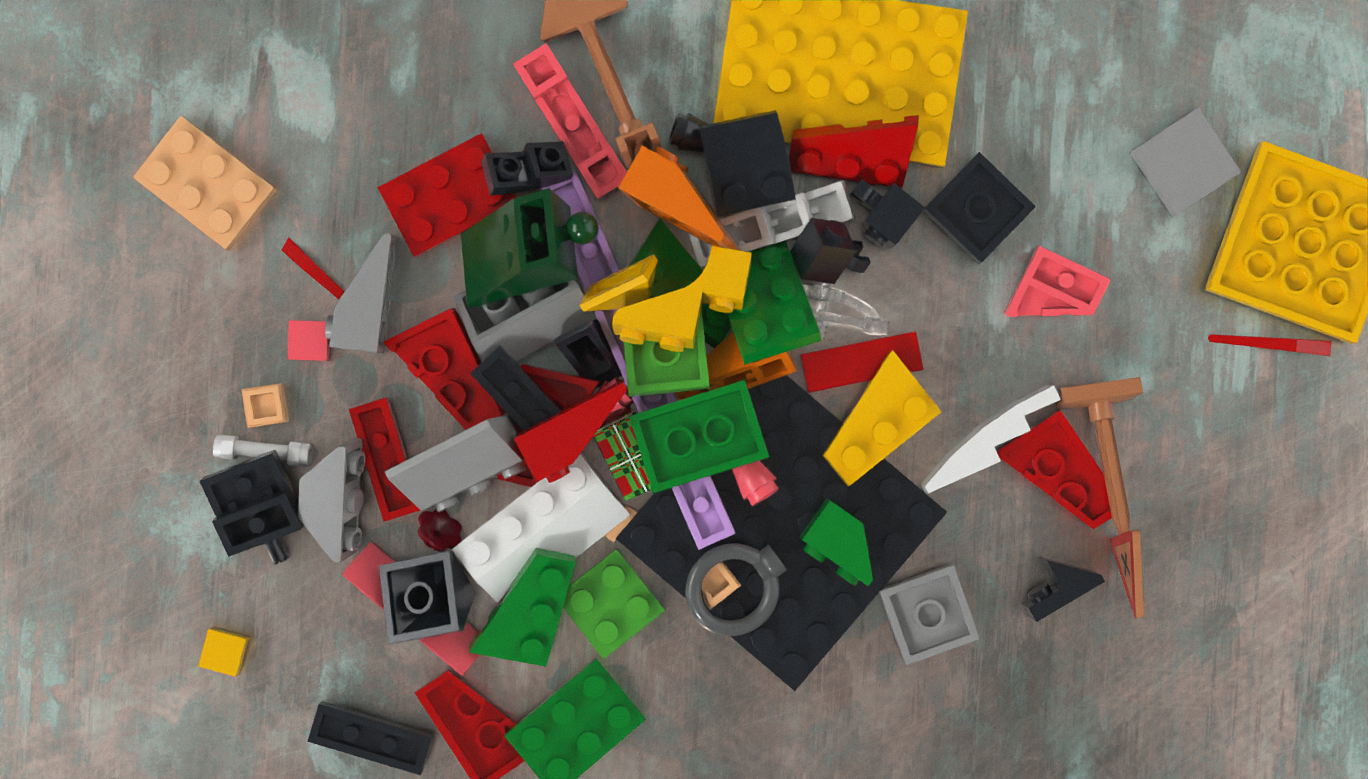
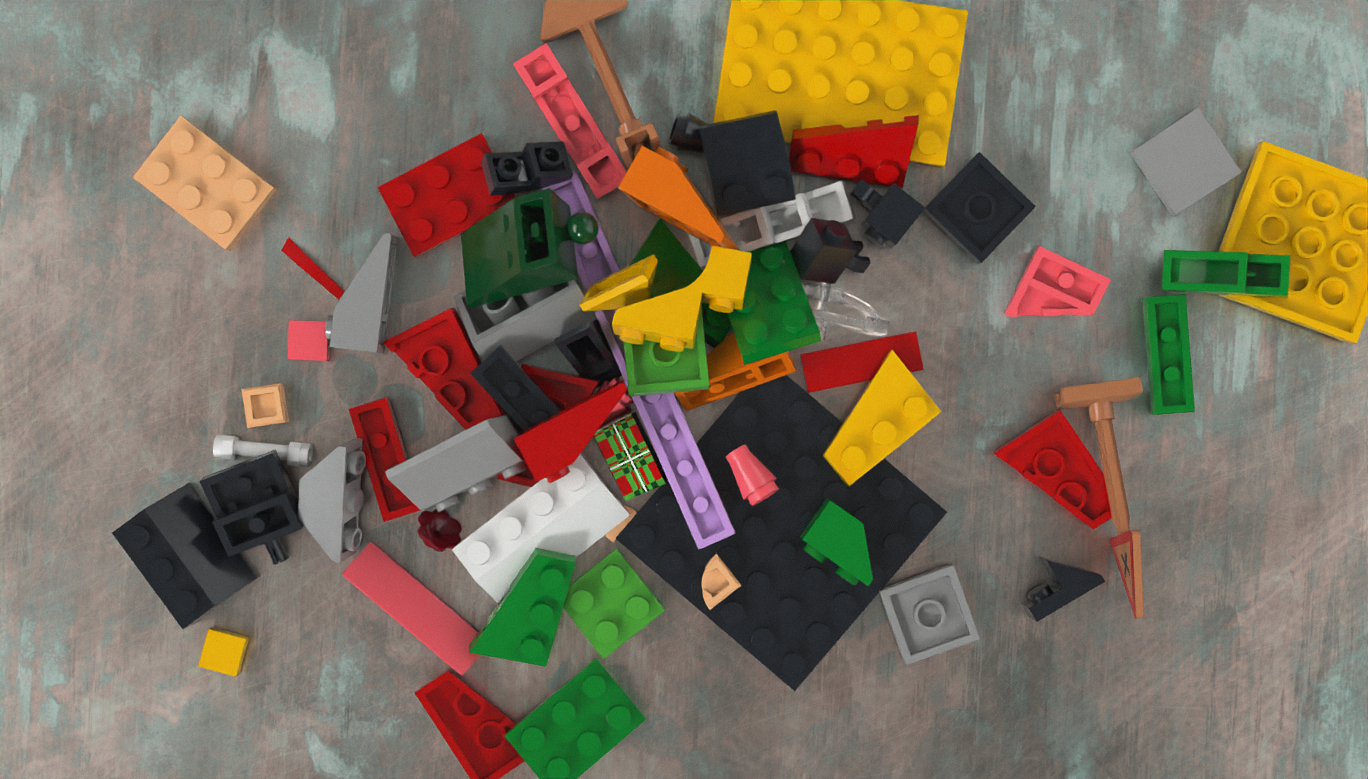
black plate [307,701,434,776] -> none
black slope [379,551,476,645] -> none
green plate [629,380,769,494] -> none
dark grey piece [685,543,787,636] -> none
white slope [920,385,1061,494] -> none
red sticker [1208,334,1332,356] -> none
none -> black slope [112,483,259,629]
none -> green plate [1142,294,1195,415]
none -> green slope [1162,250,1291,298]

